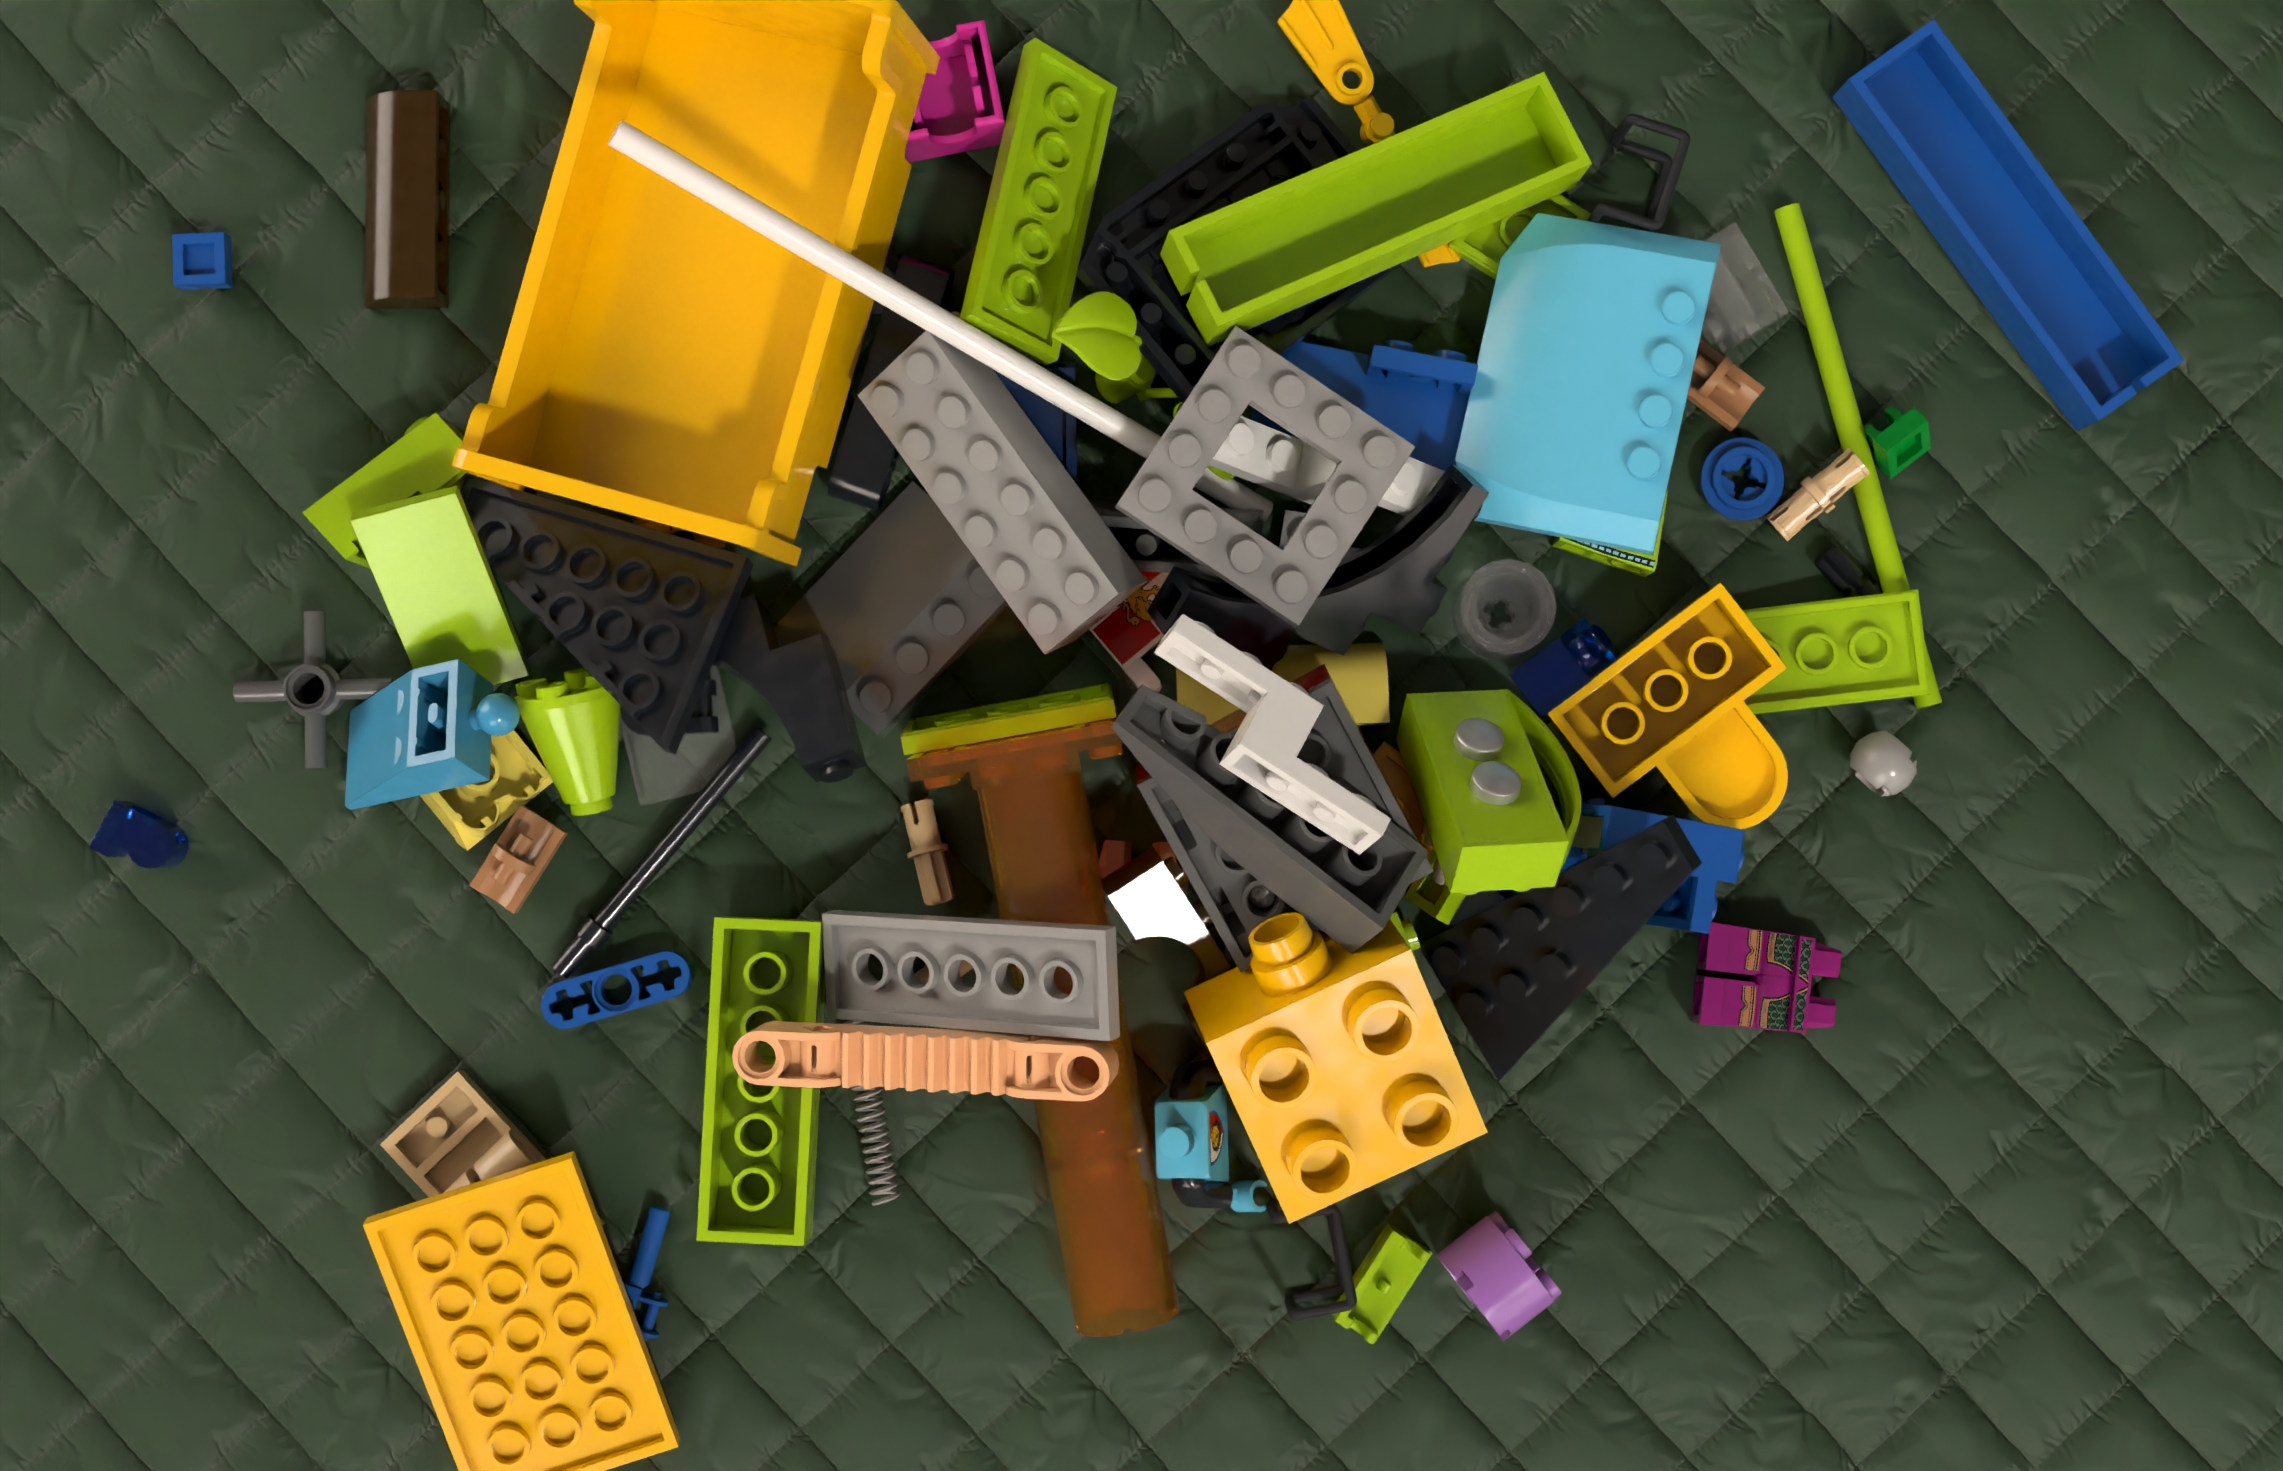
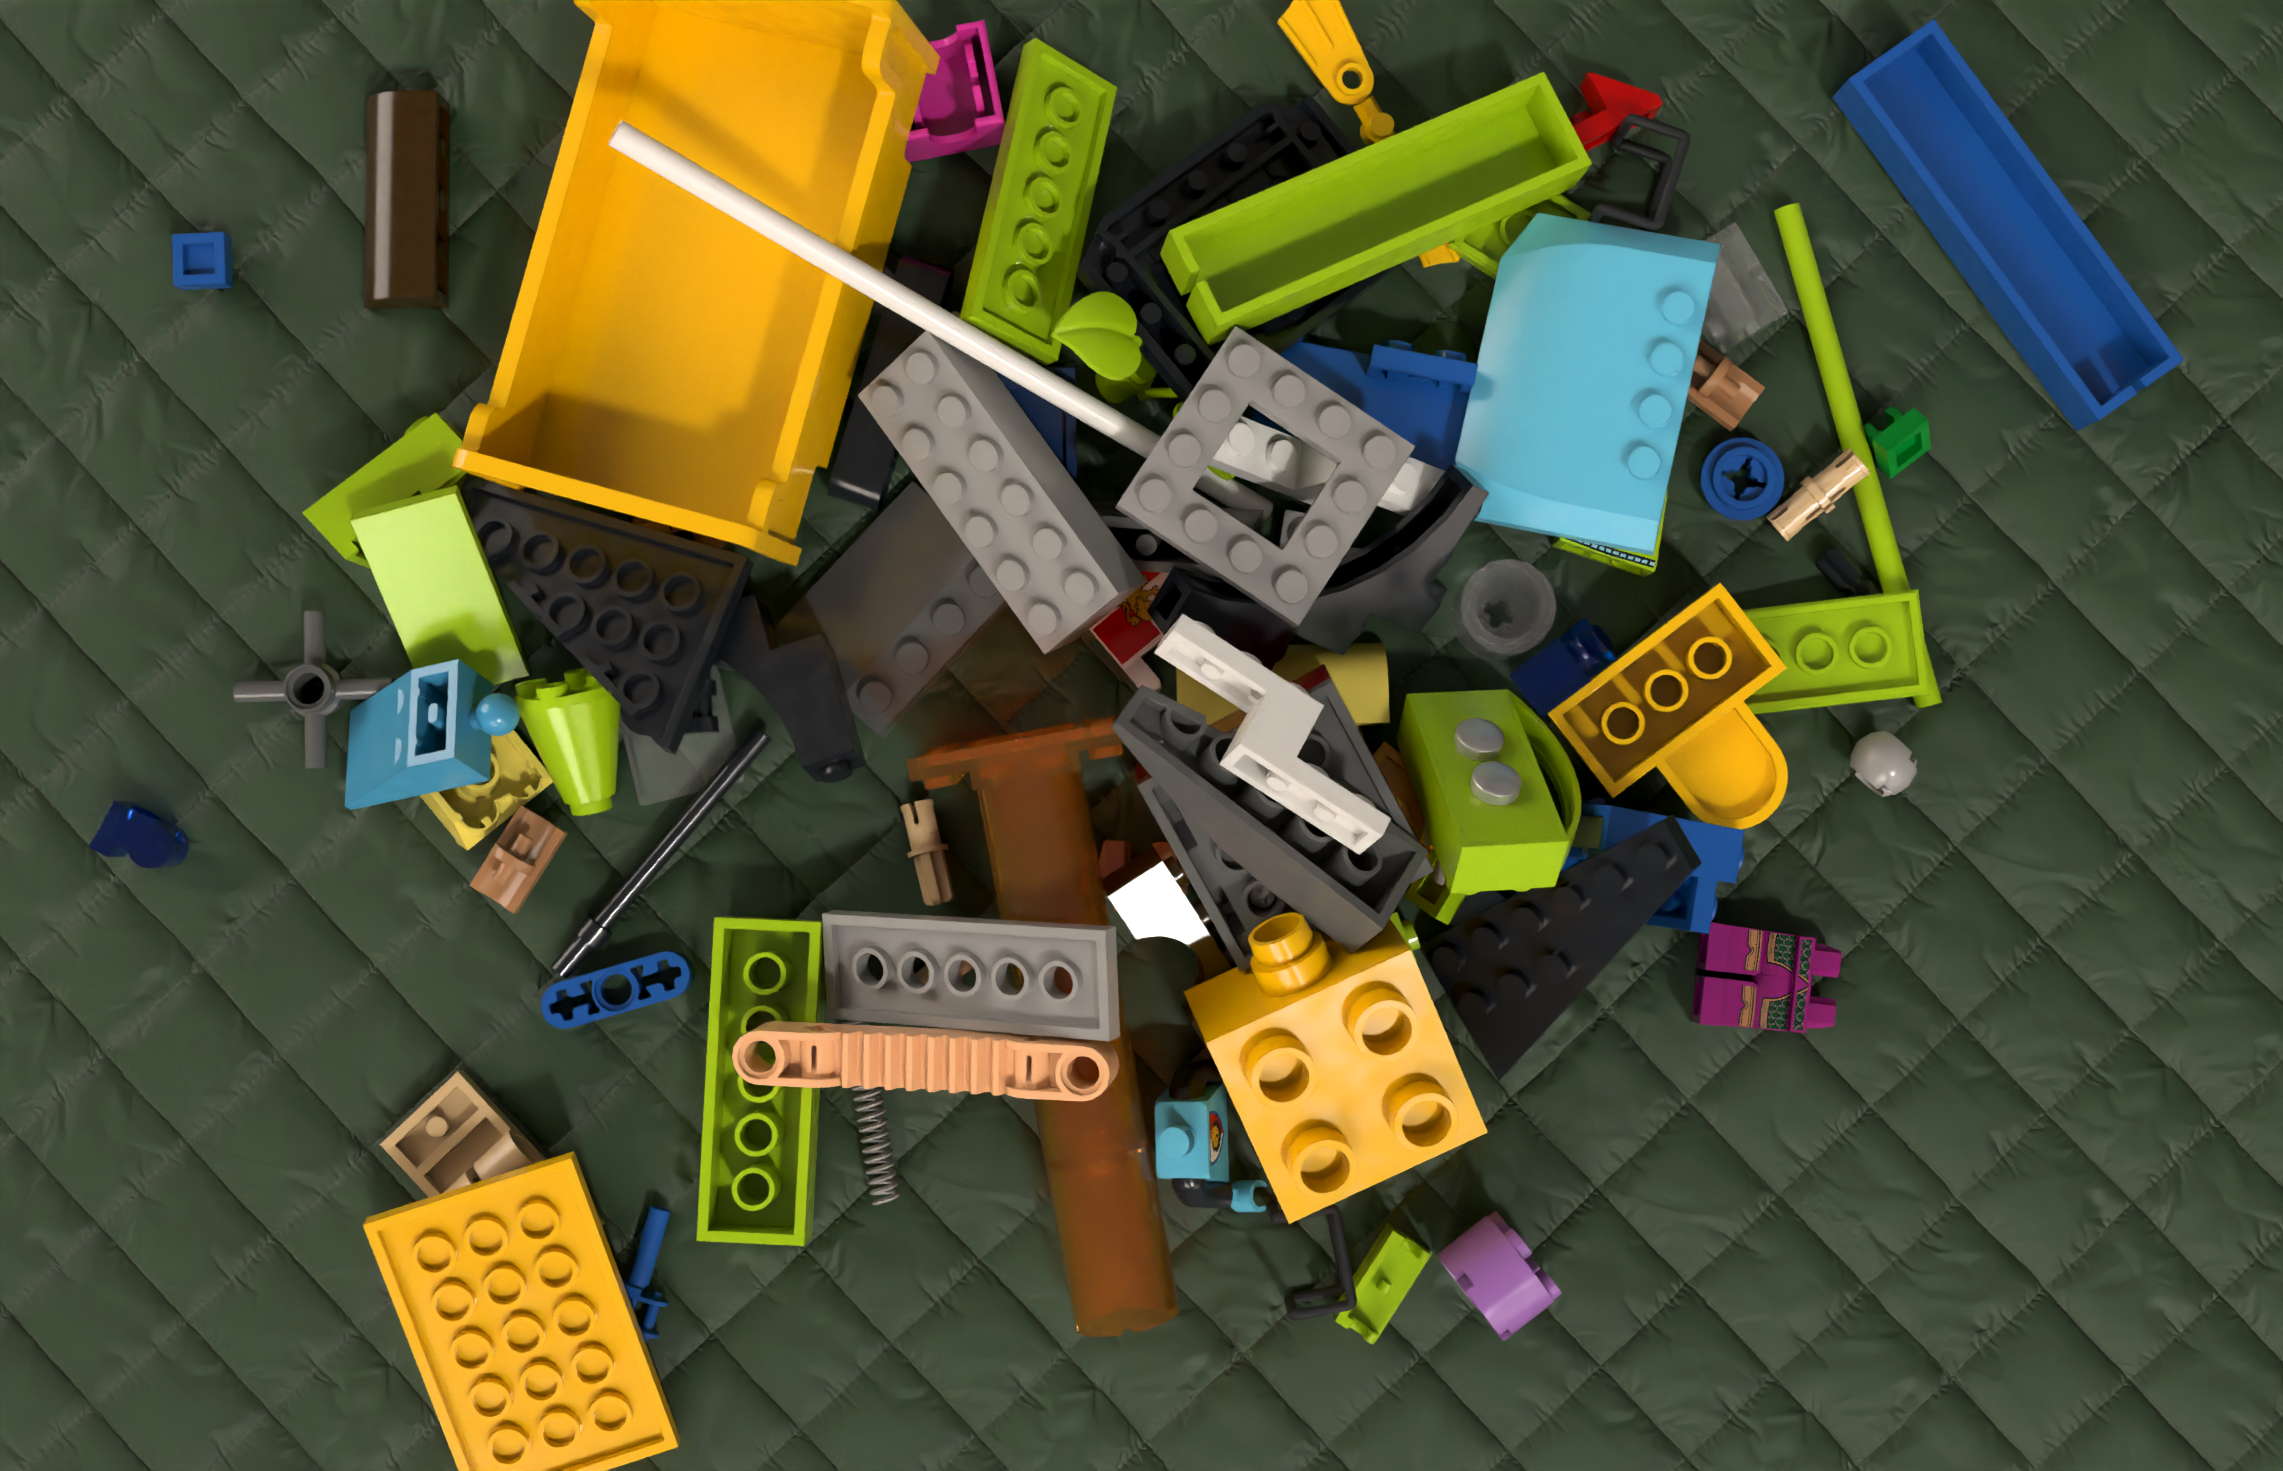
lime tile [901,683,1117,755] -> none
none -> red slope [1569,72,1663,152]

